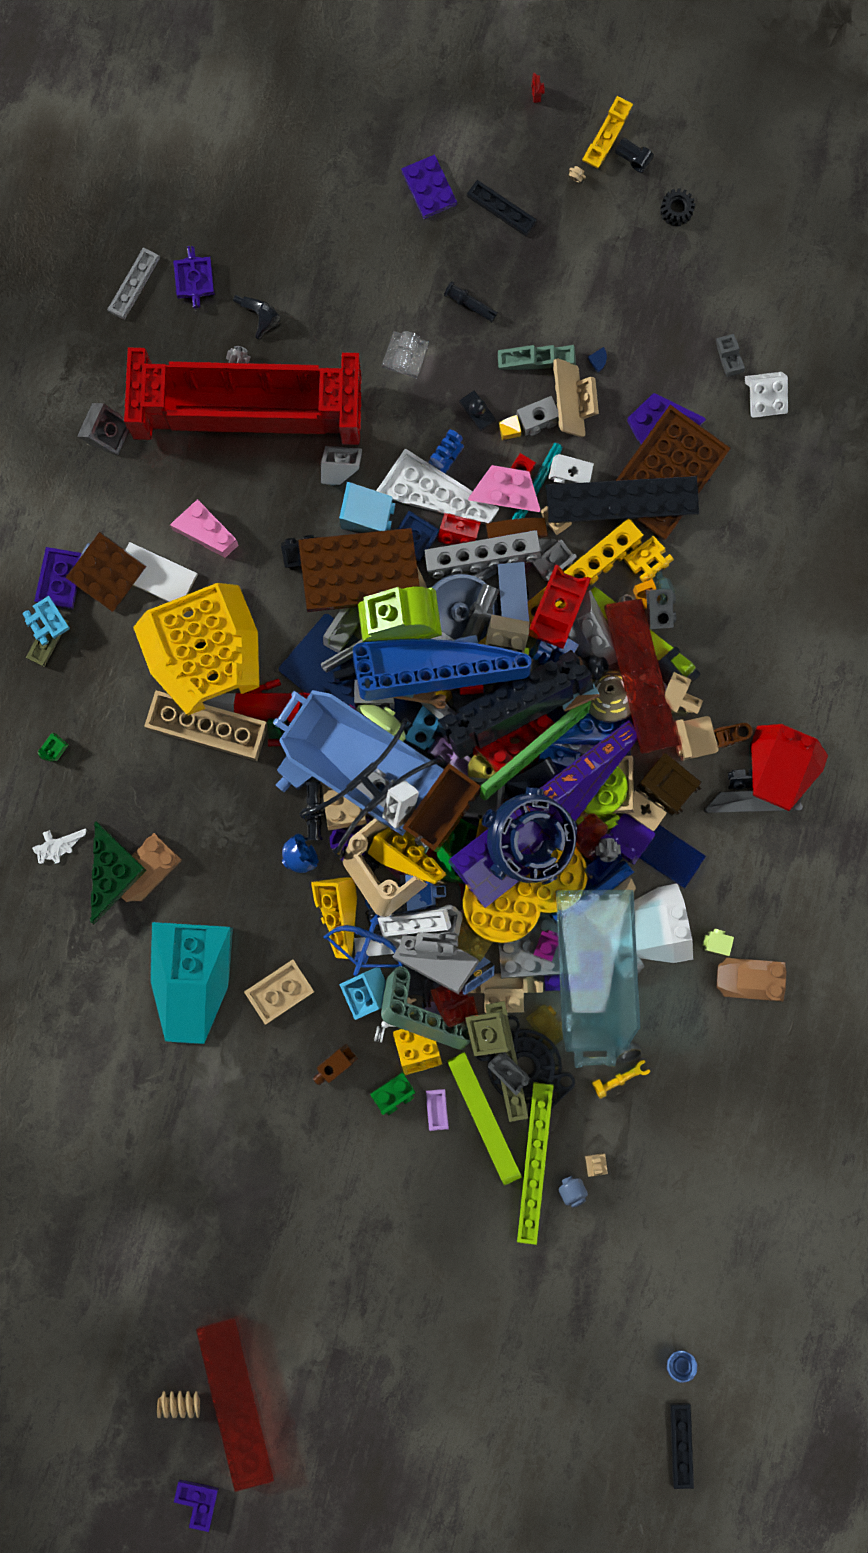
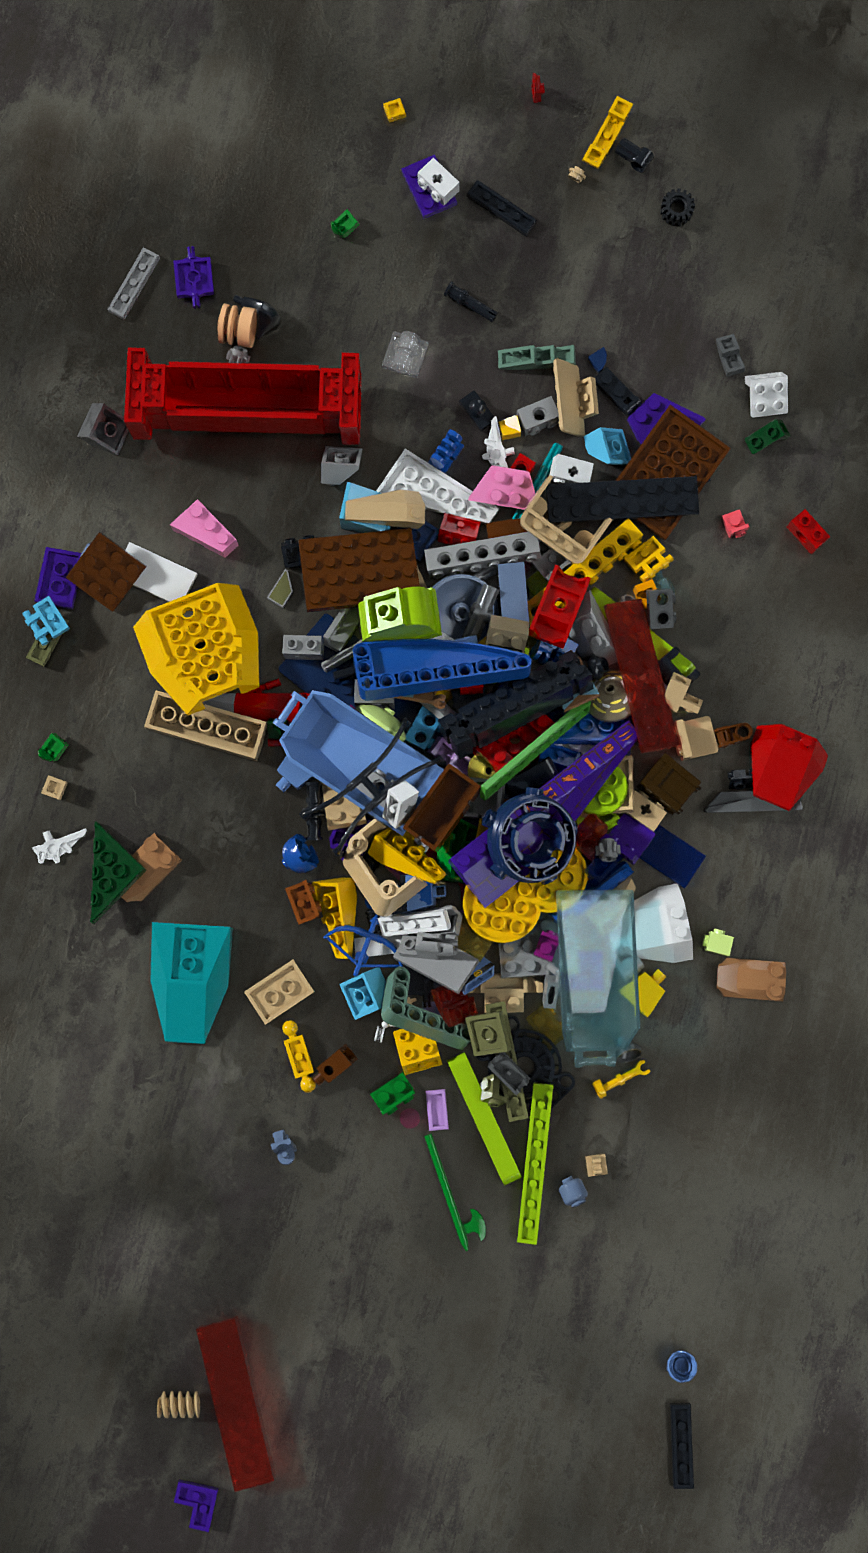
none -> tan tile [41,775,68,800]
none -> light nougat wheel [217,303,258,348]
none -> olive tile [267,569,293,609]
none -> sand blue hips [271,1130,297,1165]
none -> light grey brick [282,635,324,660]
none -> yellow plate [282,1020,316,1093]
none -> dark orange bracket [285,880,322,925]
none -> green plate [331,209,360,238]
none -> tan wedge [345,489,425,529]
none -> yellow tile [383,98,406,123]
none -> clear pink tile [400,1108,420,1128]
none -> white brick [418,158,460,206]
none -> green piece [424,1133,486,1251]
none -> olive bracket [481,1074,508,1107]
none -> white piece [482,417,515,468]
none -> tan windscreen [520,475,612,564]
none -> clear neon green plate [526,570,548,596]
none -> light grey piece [542,963,563,1009]
none -> medium azure slope [583,427,631,465]
none -> black plate [594,367,642,416]
none -> yellow torso [619,969,666,1017]
none -> coral bracket [721,509,750,538]
none -> dark green bracket [745,419,791,455]
none -> red brick [787,509,830,554]

